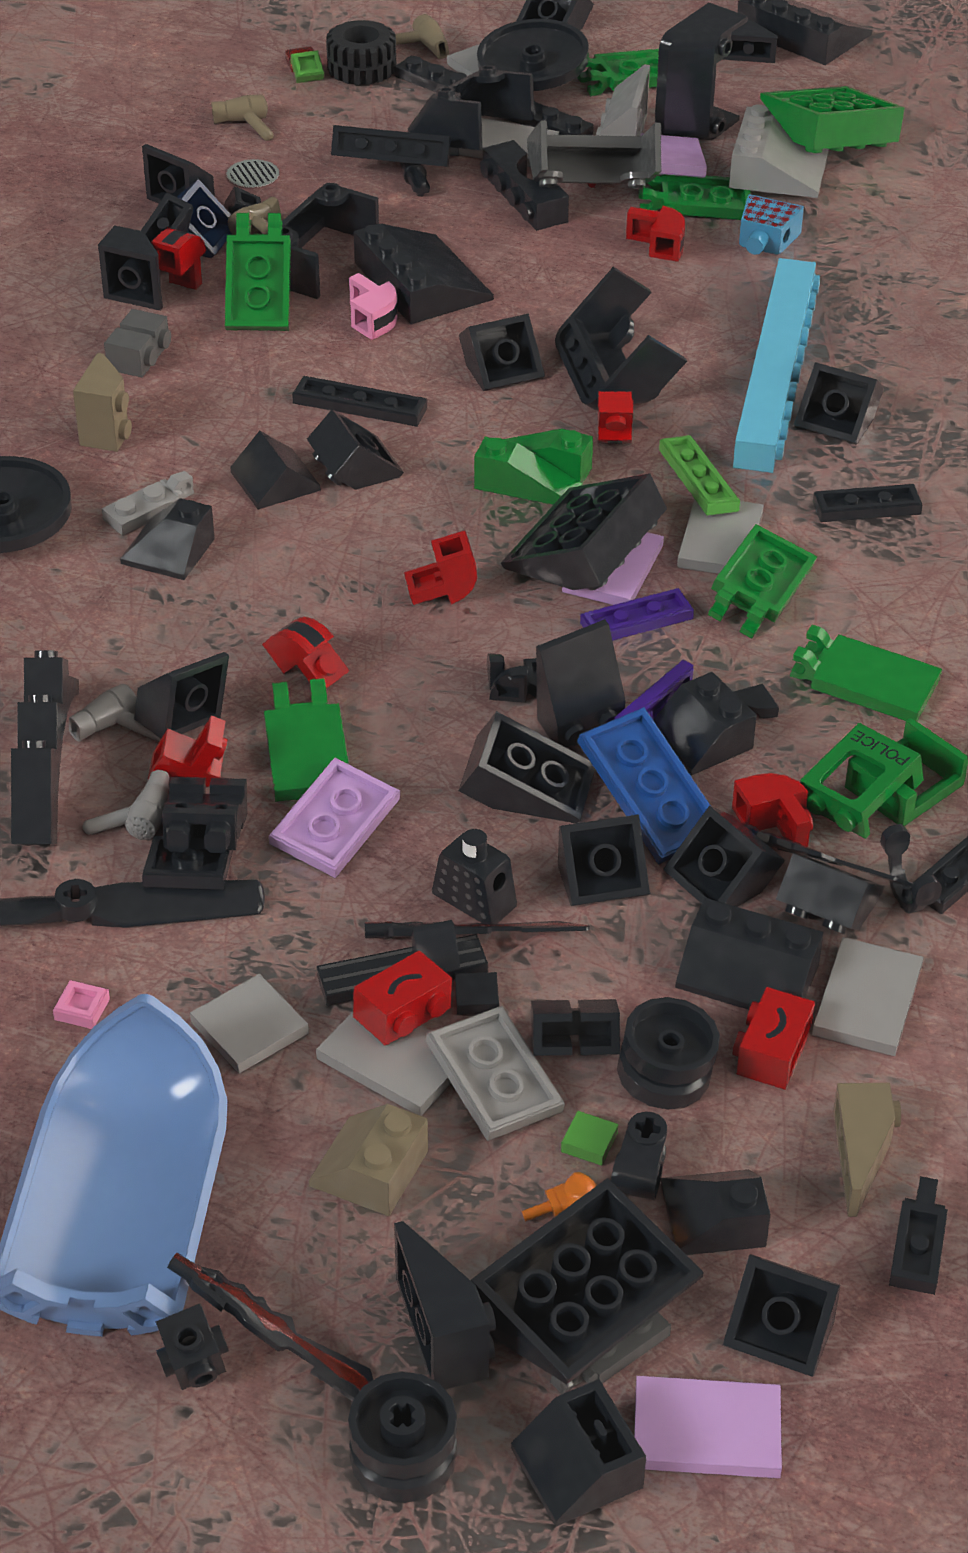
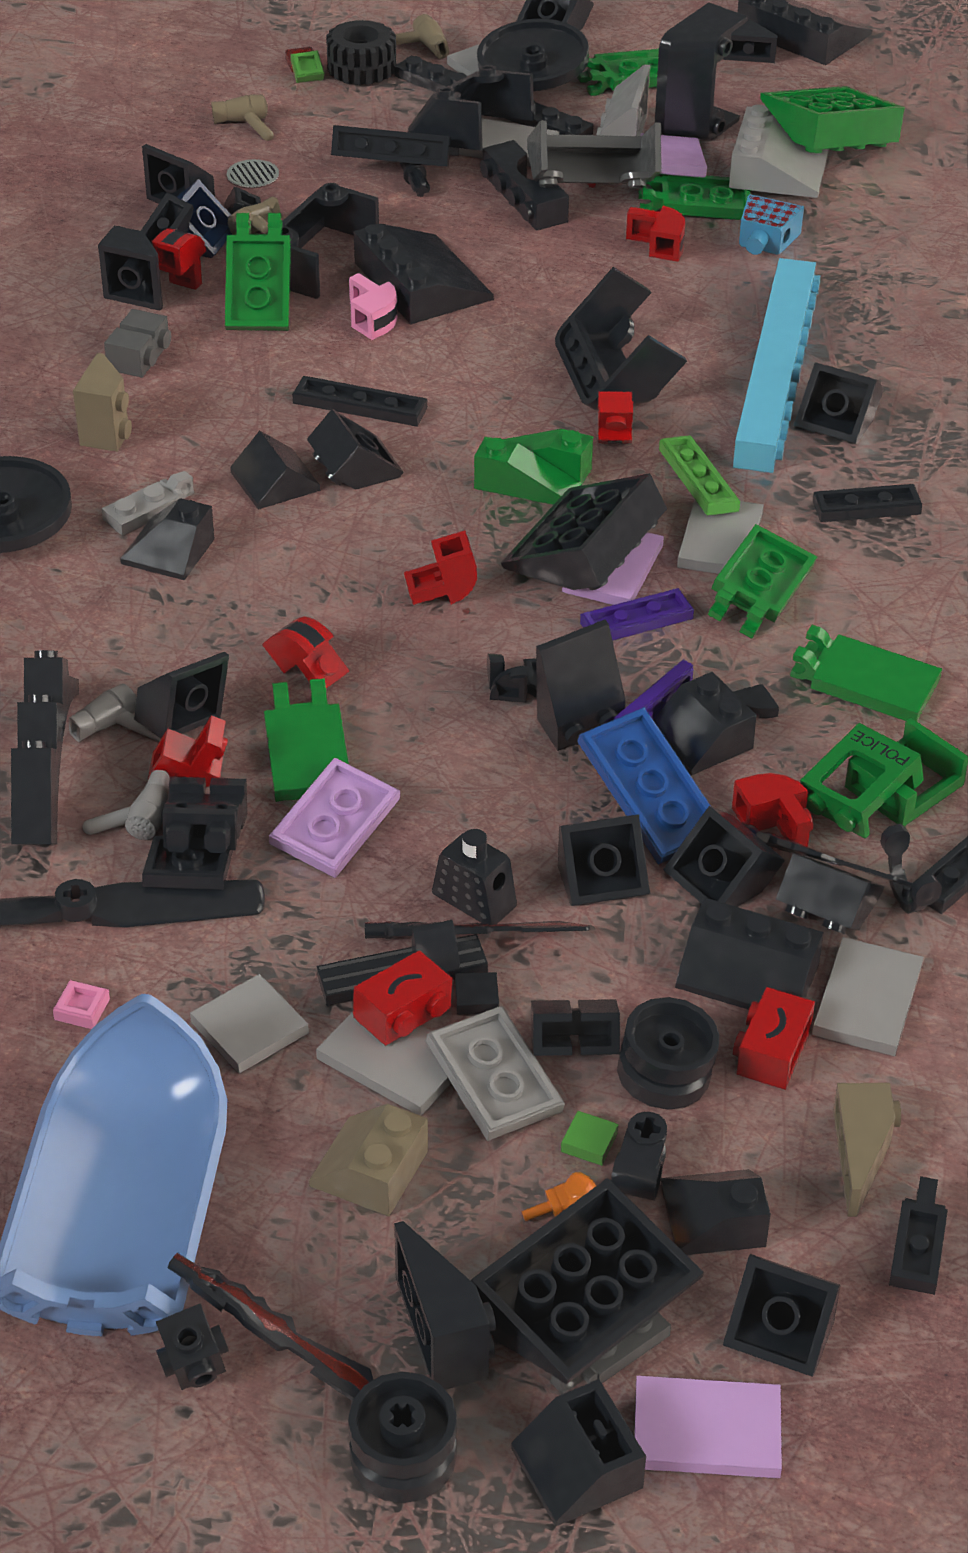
black slope [458,313,545,391] -> none
black slope [458,711,595,823] -> none

